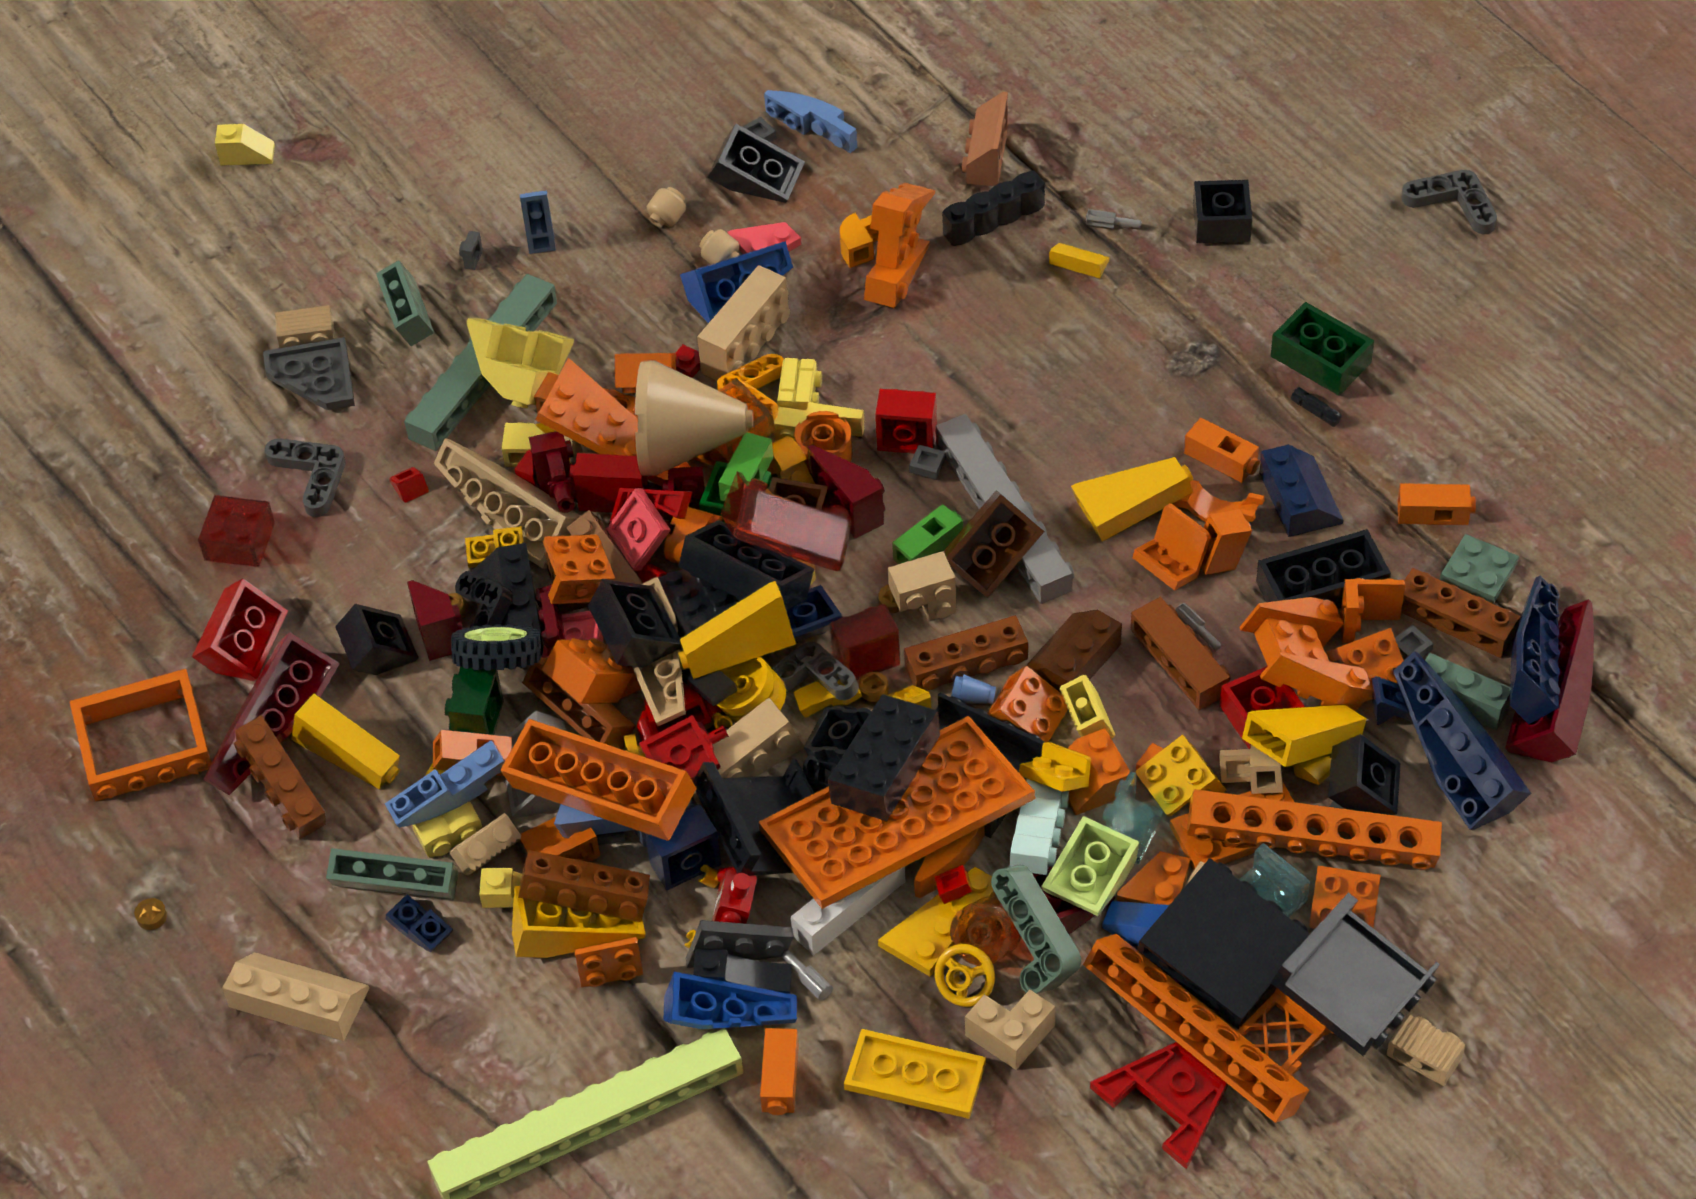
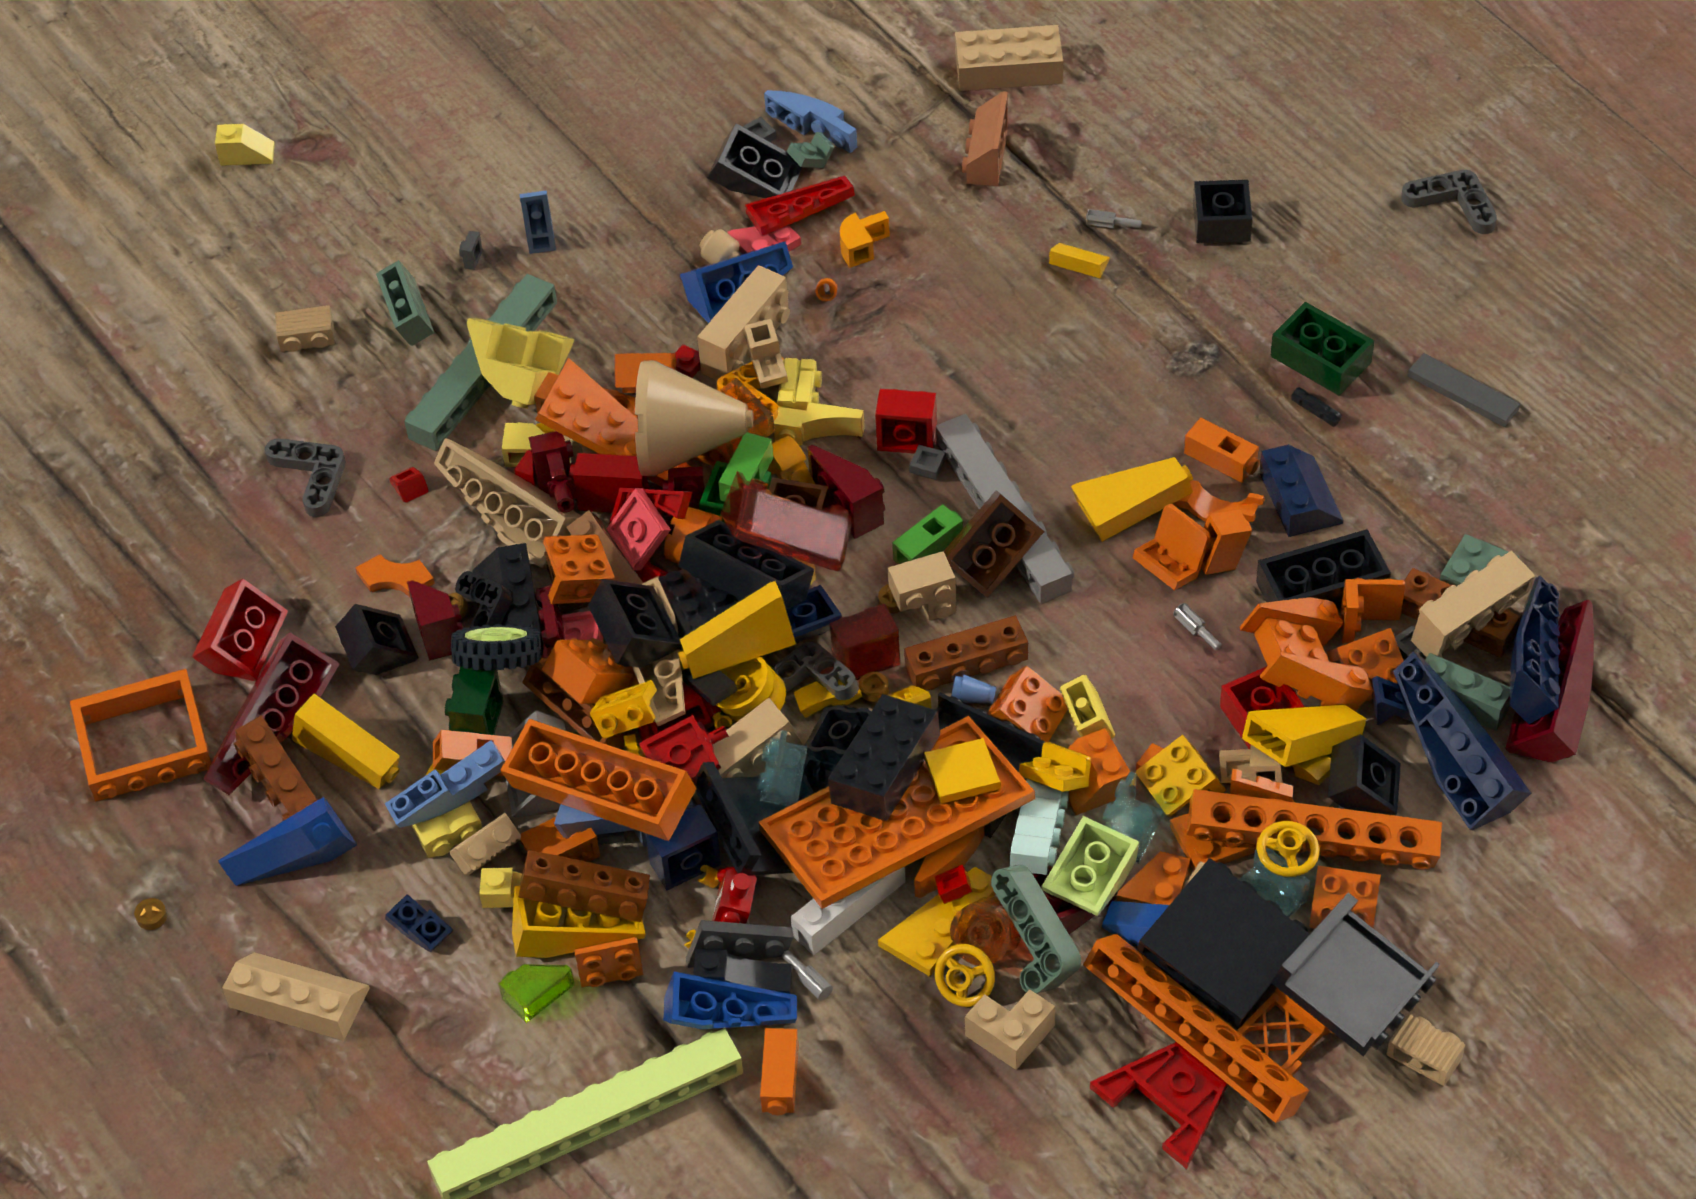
clear red brick [198,495,275,567] -> none
dark grey plate [263,337,355,410] -> none
sand green brick [326,848,459,900] -> none
yellow slope [465,526,524,569] -> none
tan head [646,187,686,228] -> none
orange brick [794,411,853,470] -> none
yellow plate [844,1029,986,1119] -> none
orange wedge [864,183,935,308] -> none
black brick [942,171,1045,246] -> none
reddish brown slope [1027,609,1122,693] -> none
dark orange brick [1130,596,1231,710] -> none
orange brick [1397,483,1476,525] -> none
none -> blue wedge [218,797,357,886]
none -> orange tile [355,554,435,597]
none -> clear neon green slope [498,964,575,1023]
none -> yellow bracket [590,680,657,738]
none -> tan brick [744,318,788,389]
none -> red wing [745,176,855,236]
none -> clear light blue bracket [757,730,808,806]
none -> sand green bracket [787,132,834,168]
none -> orange hinge [815,278,838,302]
none -> yellow tile [924,738,1001,804]
none -> tan brick [955,25,1063,91]
none -> orange wing [1230,769,1293,802]
none -> yellow piece [1257,821,1320,877]
none -> dark grey tile [1408,353,1520,427]
none -> tan wedge [1411,551,1535,658]

